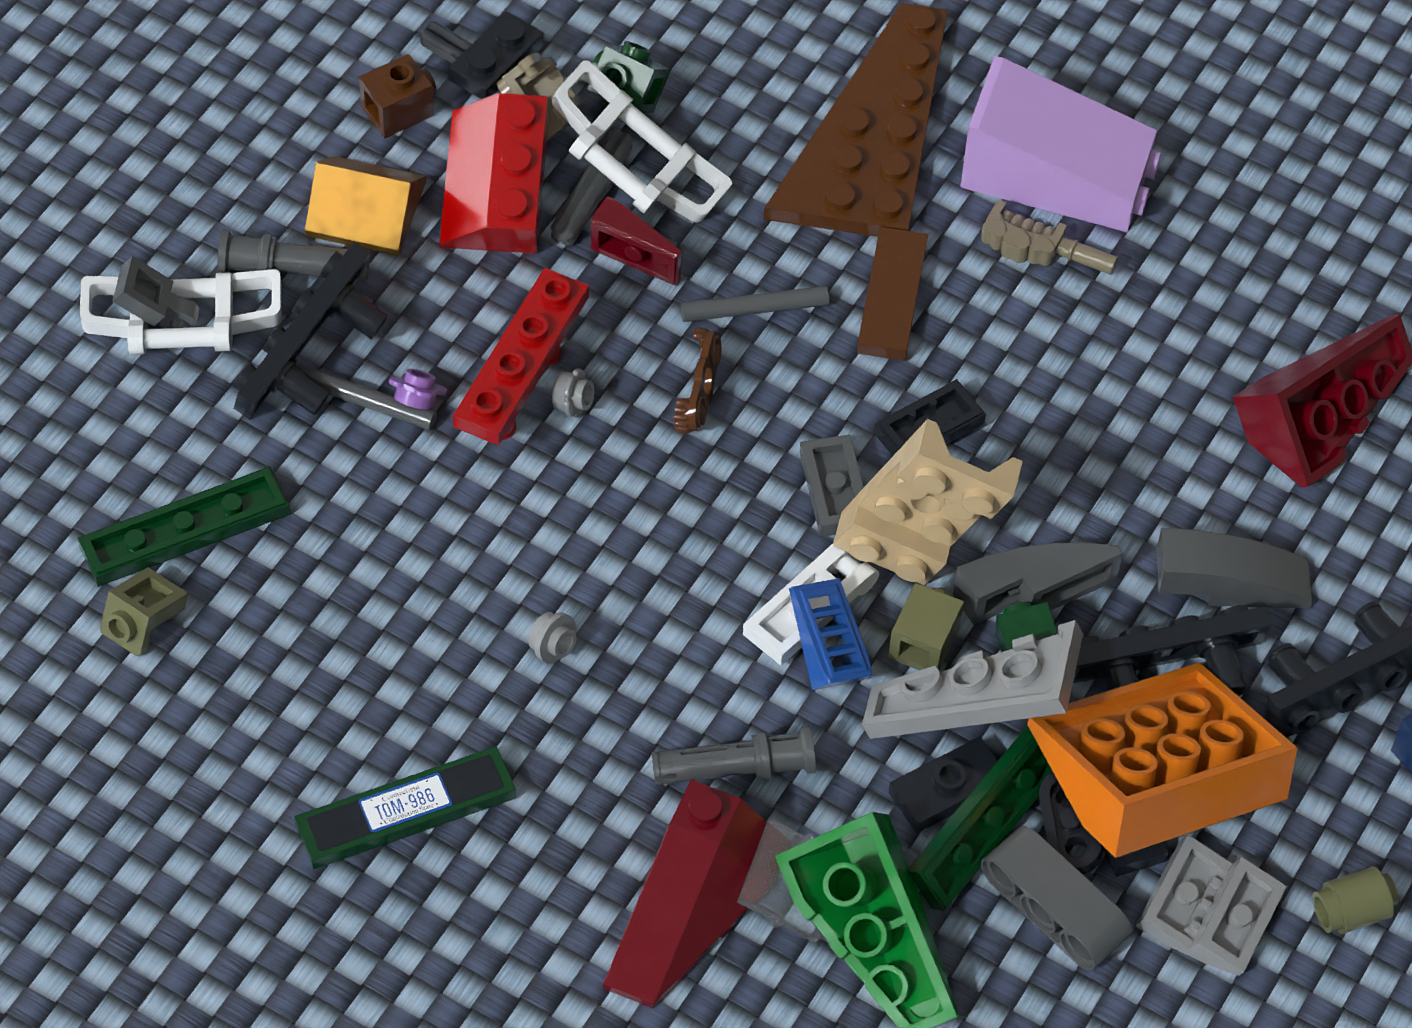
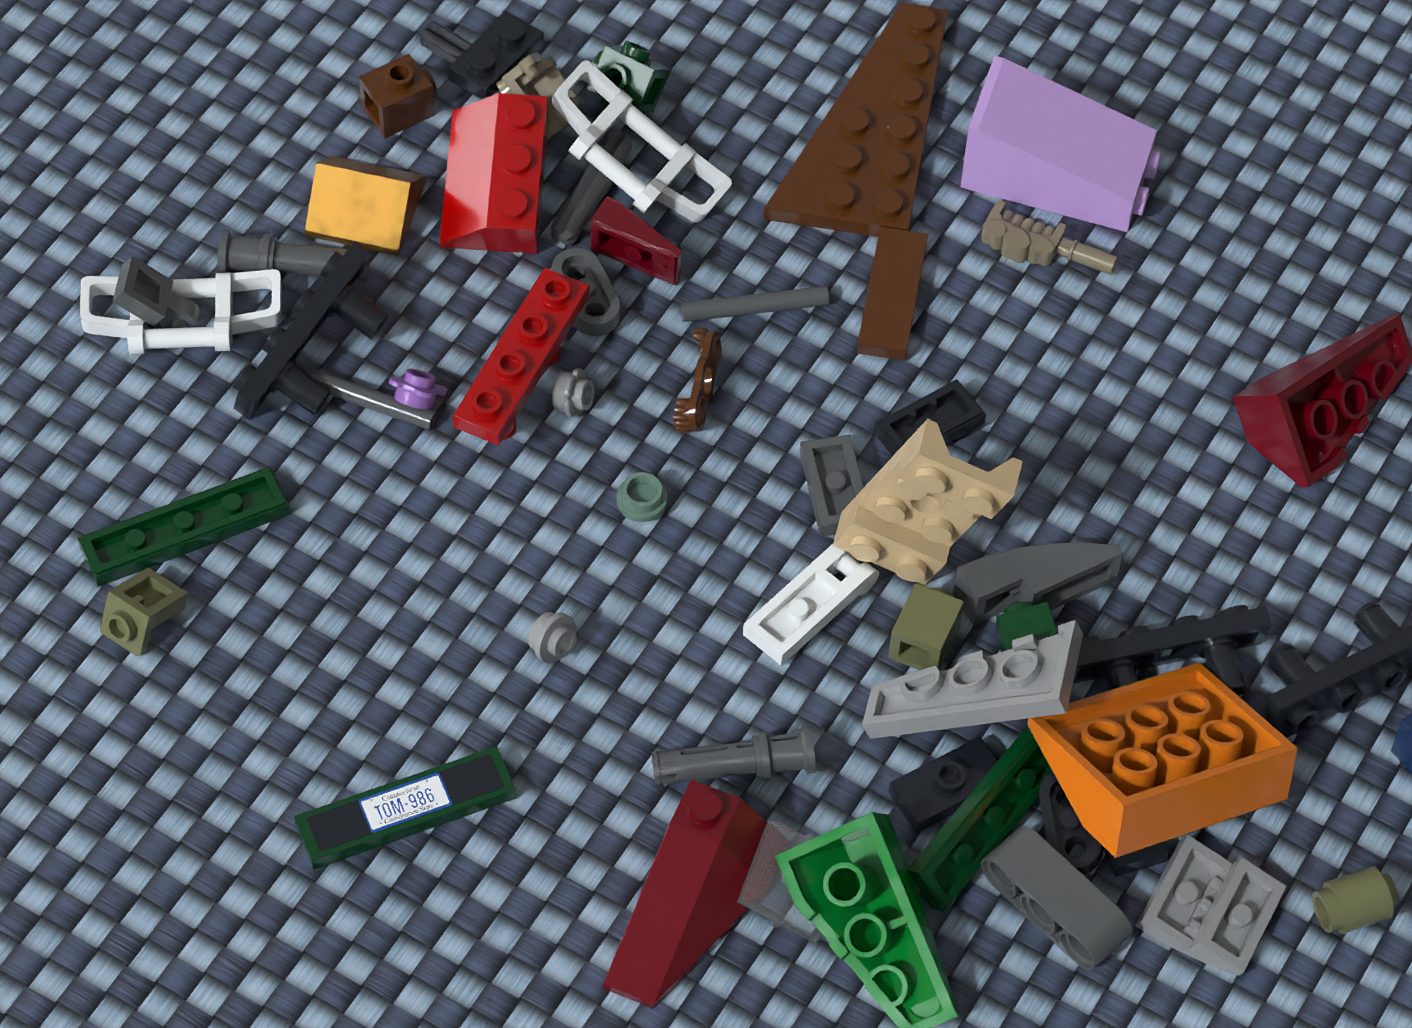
blue slope [789,578,873,691] -> none
dark grey slope [1156,528,1312,609] -> none
none -> dark grey plate [552,248,620,336]
none -> sand green plate [616,472,667,522]

